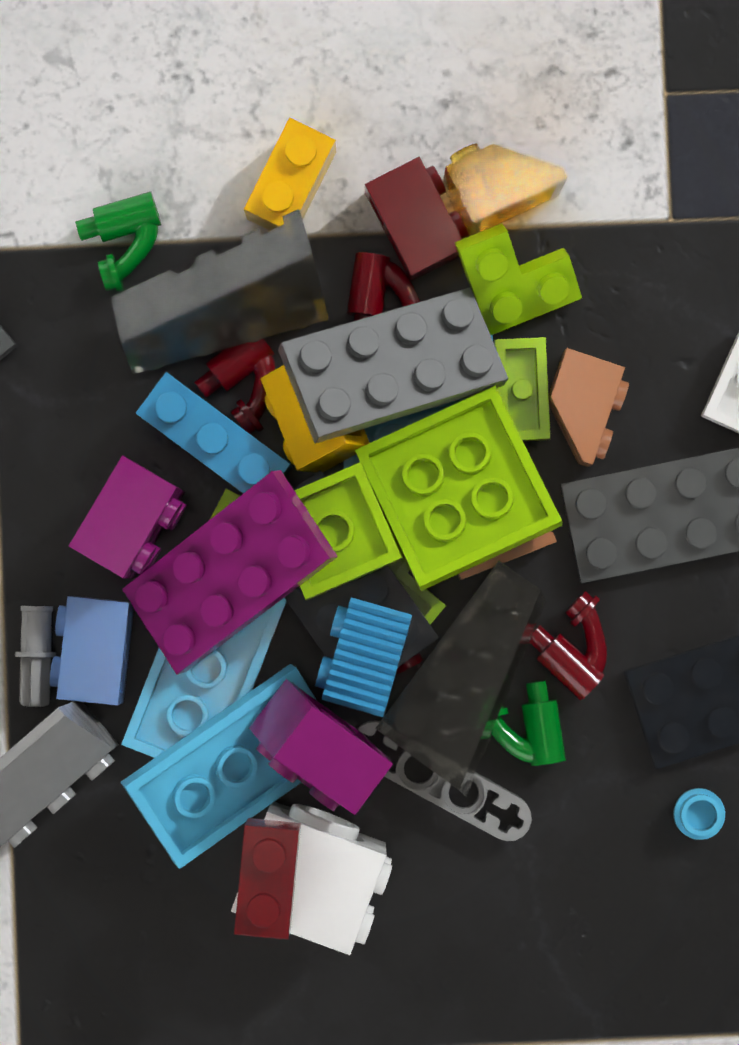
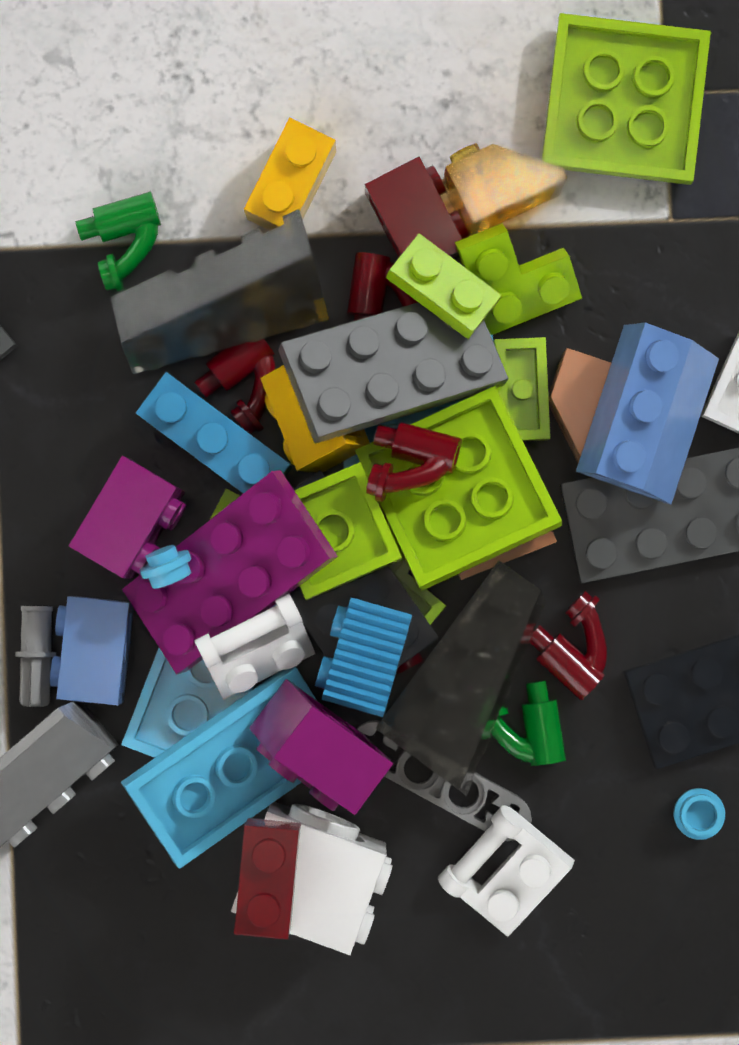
none -> medium azure plate [139,545,192,589]
none -> white plate [194,594,315,700]
none -> dark red plant [366,422,462,502]
none -> lime plate [386,233,502,340]
none -> white plate [438,805,575,937]
none -> lime plate [541,13,711,185]
none -> medium blue slope [576,322,719,504]

